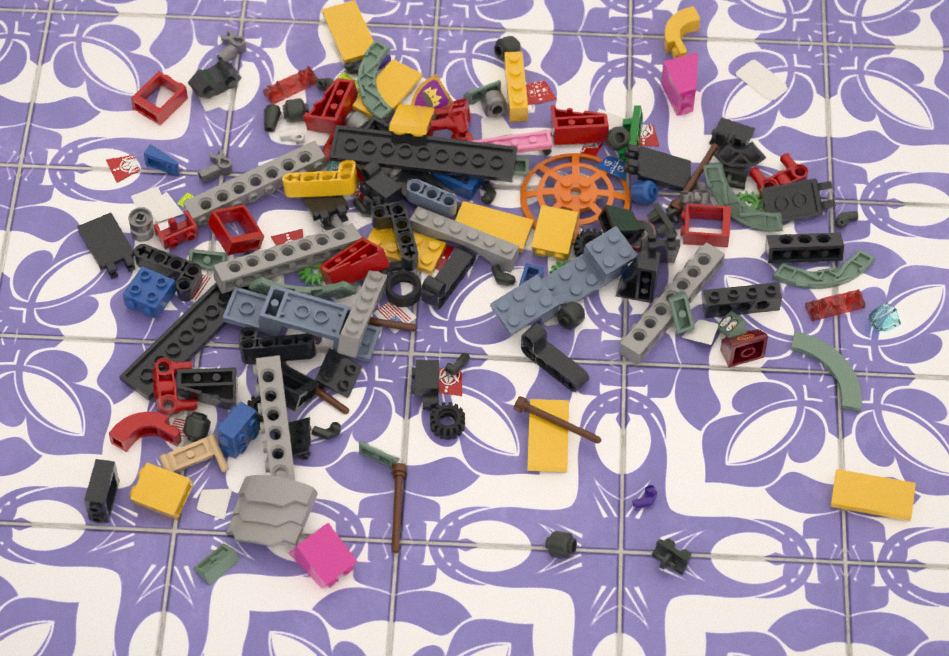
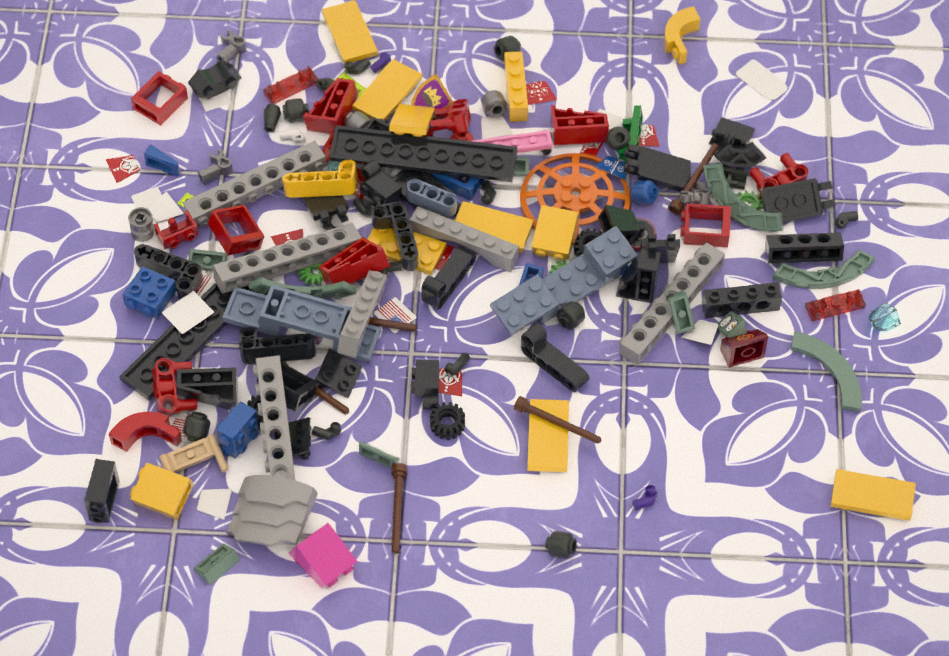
black tile [77,212,136,279] -> none
sand green tile [358,39,393,120] -> none
black tyre [386,270,421,307] -> none
sand green slope [464,80,501,104] -> none
pearl dark grey arm [491,265,516,286] -> none
pearl dark grey hips [647,202,680,238] -> none
pearl dark grey hips [652,538,691,575] -> none
dark pink slope [661,52,698,116] -> none
none -> white sticker [162,291,214,334]

